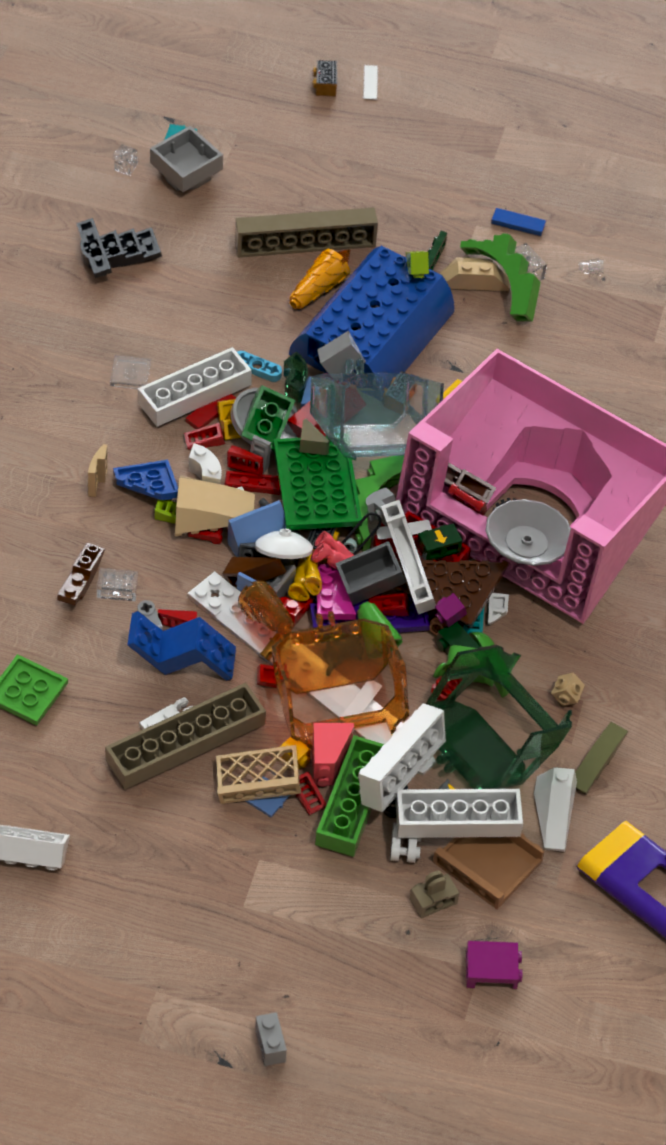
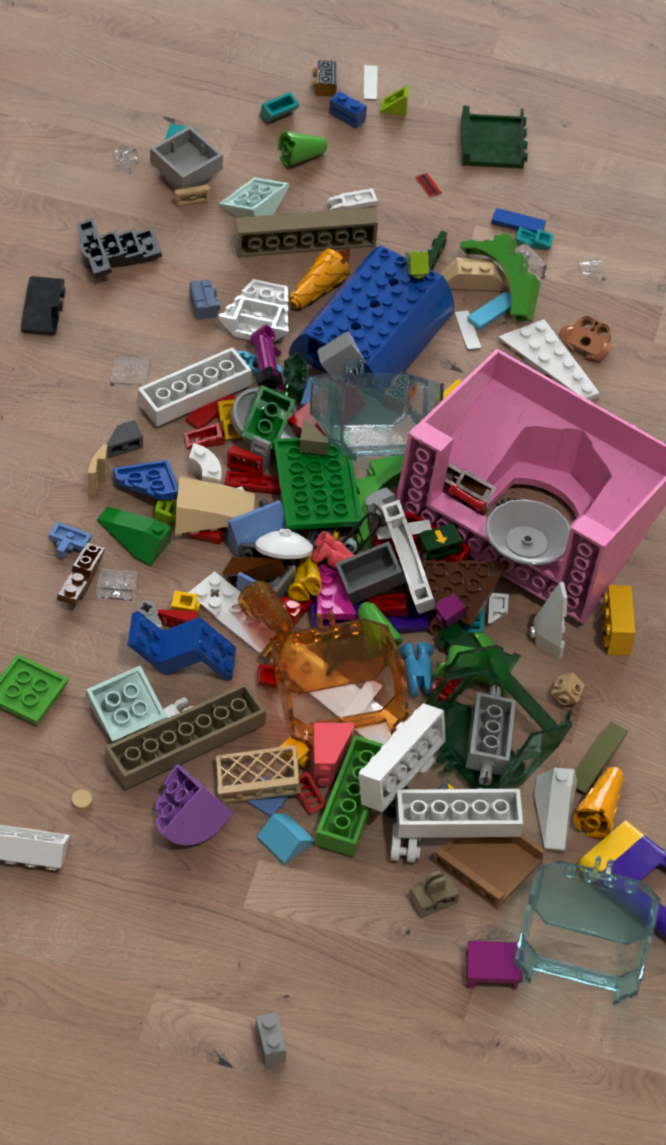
none -> black bracket [21,276,66,334]
none -> medium blue hinge [49,522,92,559]
none -> tan tile [72,790,92,811]
none -> light aqua slope [85,666,167,743]
none -> green wedge [97,506,171,567]
none -> dark grey slope [107,420,143,458]
none -> medium lavender brick [155,763,234,845]
none -> yellow brick [171,591,201,614]
none -> tan tile [175,184,210,206]
none -> sand blue brick [189,279,220,320]
none -> white wedge [218,279,288,342]
none -> light aqua slope [219,177,289,218]
none -> magenta piece [250,325,287,390]
none -> medium azure slope [257,814,315,865]
none -> teal brick [259,92,299,122]
none -> bright green cone [278,131,328,166]
none -> white hinge [327,188,378,211]
none -> blue brick [329,91,367,128]
none -> lime slope [380,85,409,116]
none -> dark azure piece [397,642,434,697]
none -> sticker [416,173,441,197]
none -> white sticker [455,311,481,349]
none -> dark green panel [461,106,528,169]
none -> light grey brick [465,686,516,785]
none -> medium azure tile [467,291,512,331]
none -> white wing [498,319,599,401]
none -> clear light blue windscreen [513,856,661,1006]
none -> teal slope [515,227,554,249]
none -> white wedge [530,582,567,659]
none -> nougat piece [559,316,612,361]
none -> light orange cone [573,767,625,838]
none -> yellow piece [601,585,636,655]

